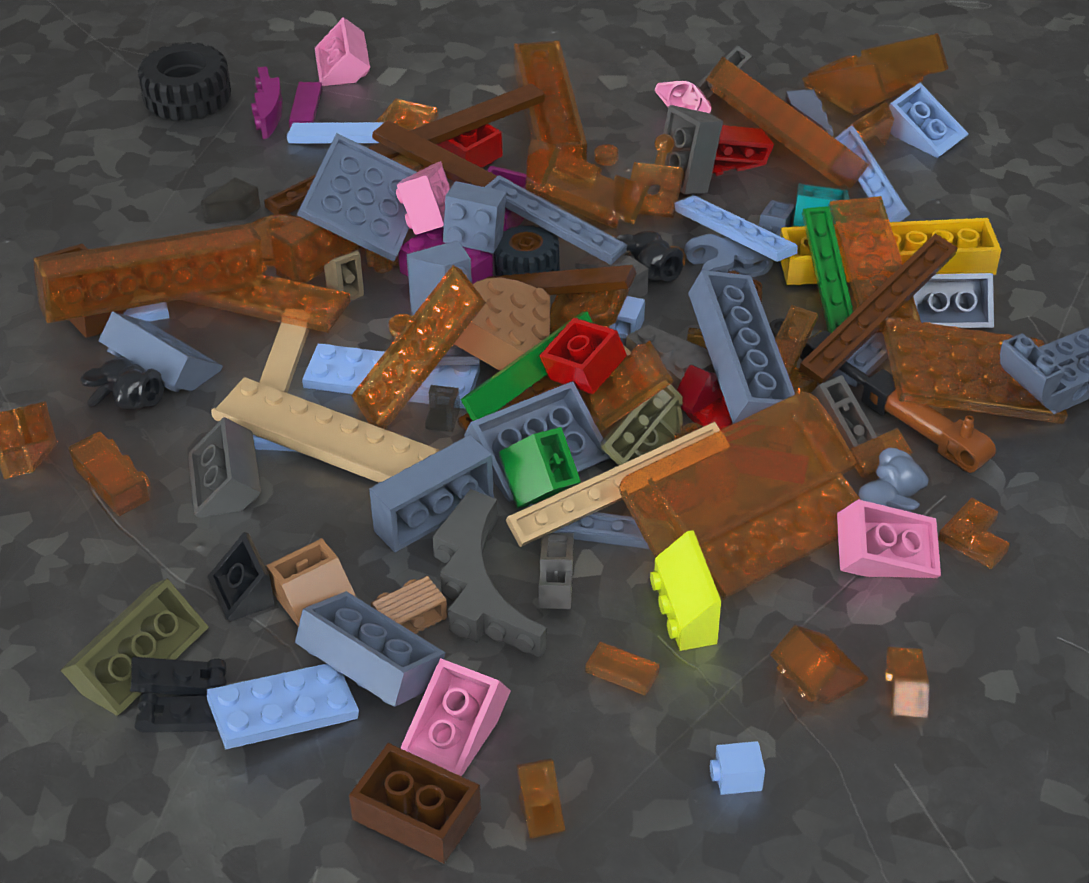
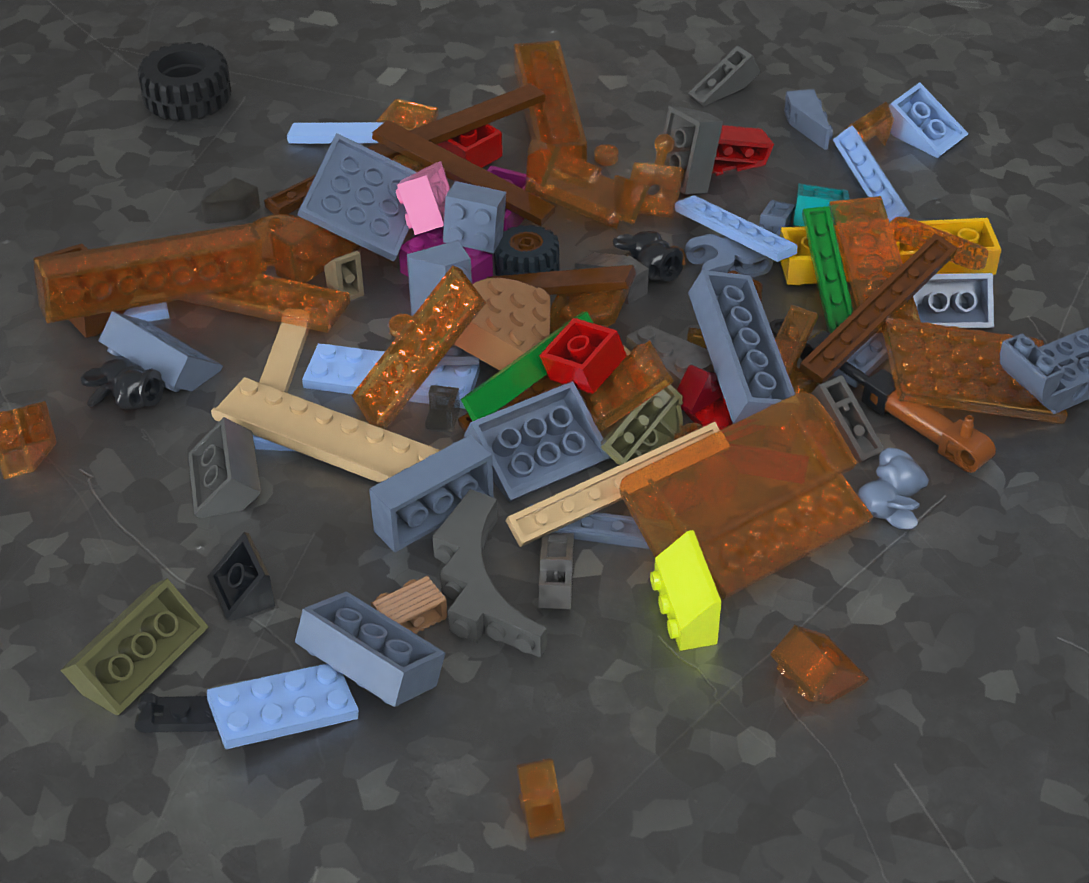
clear orange brick [68,431,150,517] -> none
black plate [130,657,227,696] -> none
magenta slope [251,66,283,139] -> none
medium nougat slope [266,538,357,627] -> none
magenta tile [289,82,322,128] -> none
bright pink slope [315,17,370,86] -> none
reddish brown brick [349,743,481,864] -> none
clear orange gear [366,249,398,273] -> none
bright pink slope [401,658,511,776] -> none
sand blue tile [485,175,627,265] -> none
green slope [498,427,581,509] -> none
clear orange tile [585,642,660,696] -> none
light blue brick [609,294,645,339] -> none
bright pink hat [655,81,712,114] -> none
clear orange brick [706,57,869,189] -> none
light blue brick [710,741,765,795] -> none
clear orange windscreen [802,33,948,116] -> none
bright pink slope [837,499,941,578] -> none
clear orange tile [847,428,913,478] -> none
clear orange slope [886,647,929,717] -> none
clear orange plate [938,498,1010,569] -> none
none -> clear orange beam [889,217,989,270]

